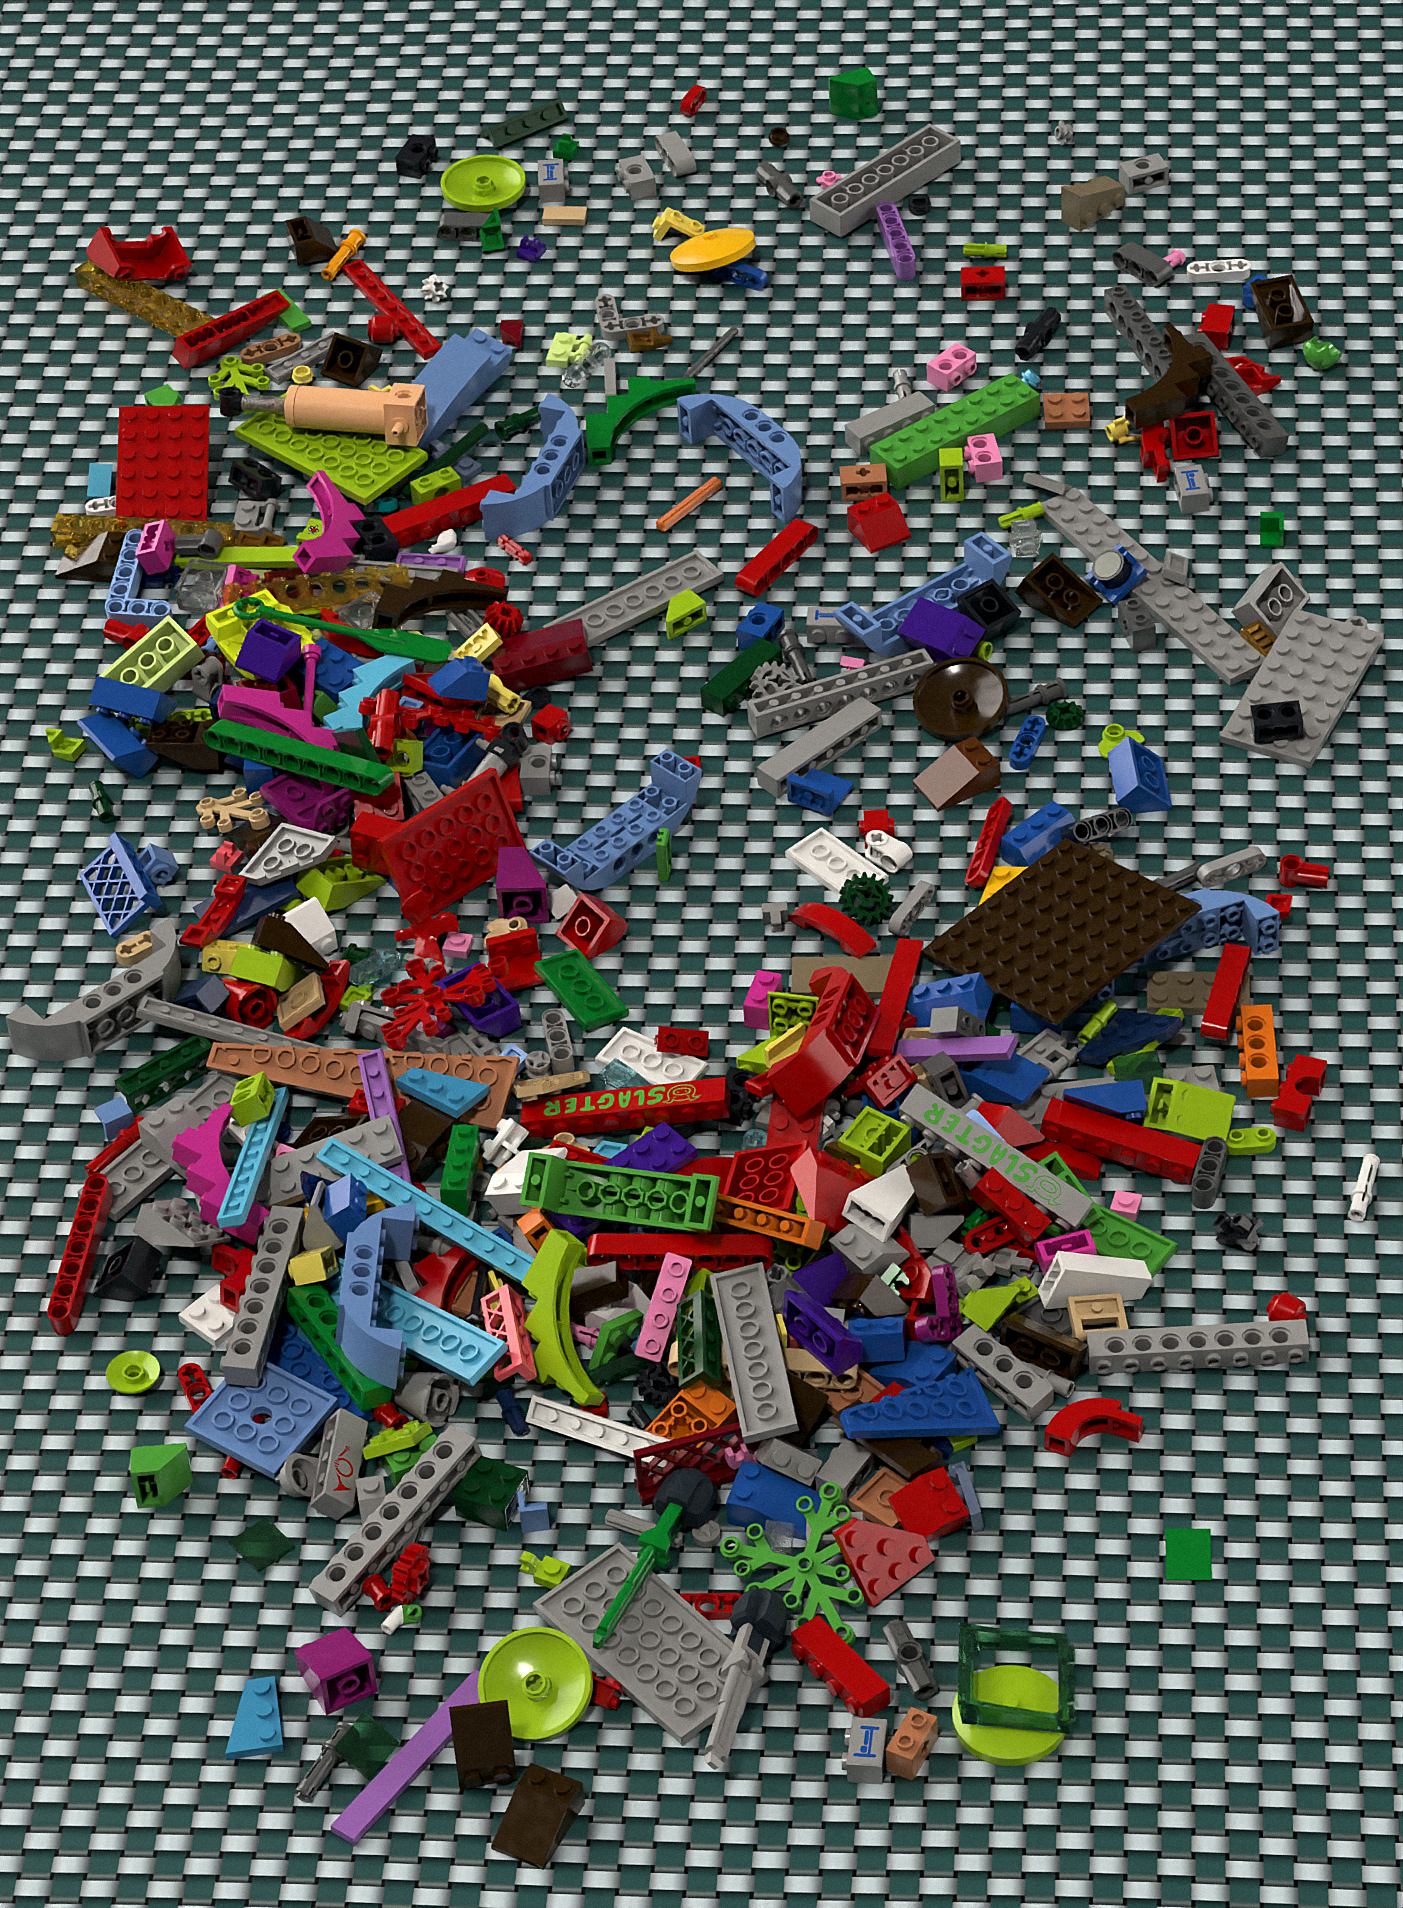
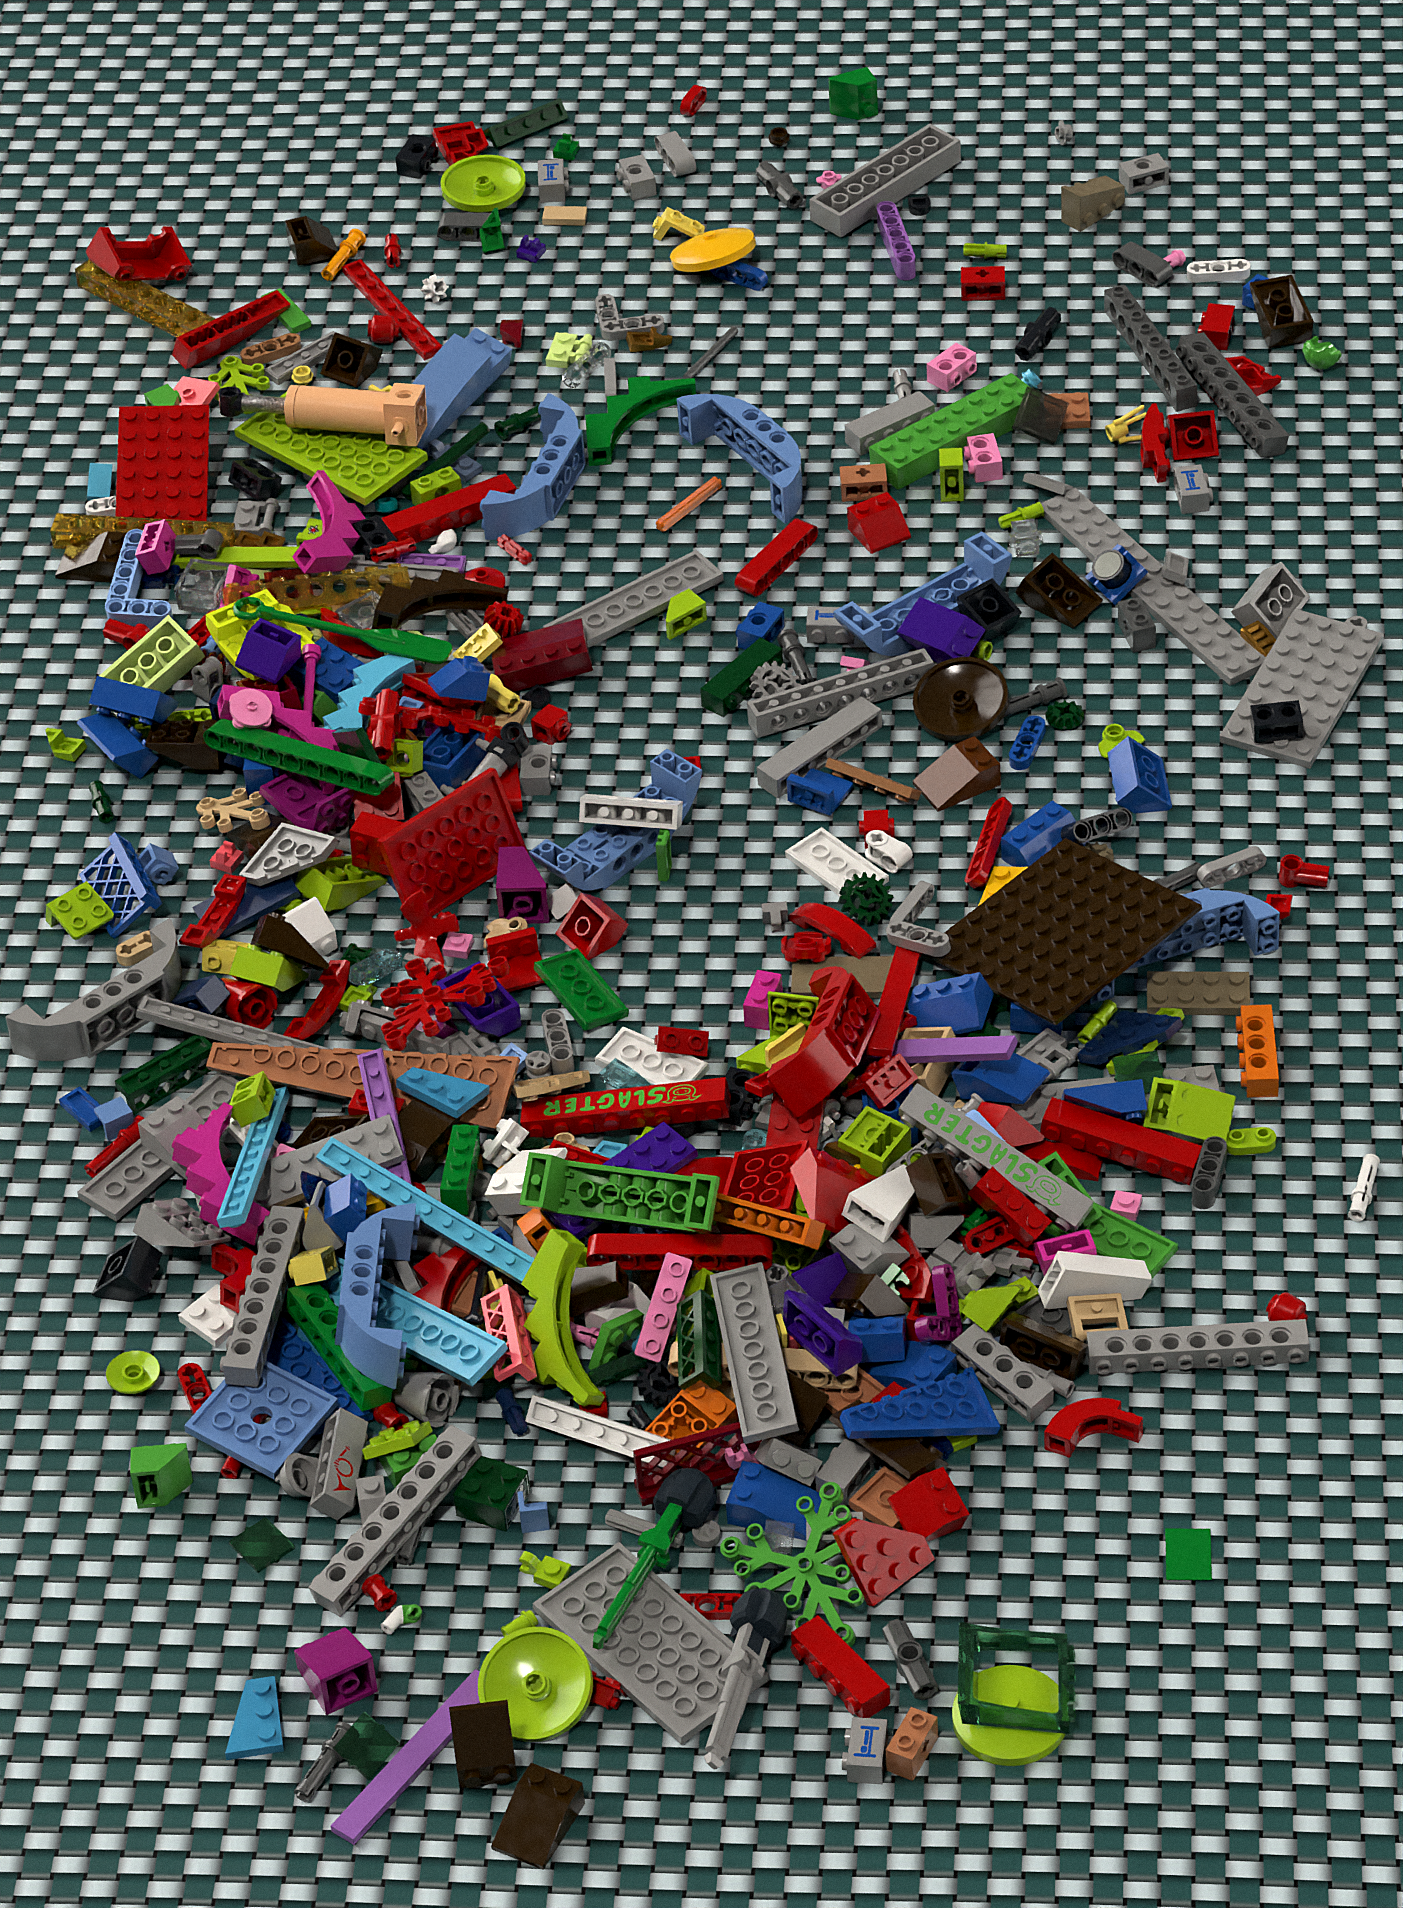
red beam [47,1173,113,1336] -> none
tan tile [277,972,325,1031] -> none
red gear [391,1543,430,1605] -> none
dark grey brick [921,1051,970,1109] -> none
dark grey brick [929,1006,986,1038] -> none
sand blue hinge [948,1461,984,1533] -> none
dark brown arch [1125,323,1213,430] -> none
red beam [1200,943,1252,1041] -> none
black hips [1213,1213,1264,1251] -> none
green panel [1260,512,1284,548] -> none
red arch [1270,1054,1327,1133] -> none
none -> lime bracket [46,881,114,940]
none -> blue tile [59,1086,103,1132]
none -> coral plate [173,376,220,405]
none -> bright pink piece [229,689,272,729]
none -> red pin [370,537,416,563]
none -> red pin [384,233,401,268]
none -> red slope [432,121,489,166]
none -> lime pin [500,1610,539,1637]
none -> white brick [579,794,683,830]
none -> red plate [781,931,831,962]
none -> medium nougat plate [825,758,922,803]
none -> light grey beam [886,921,951,957]
none -> clear smoke tile [1012,386,1069,445]

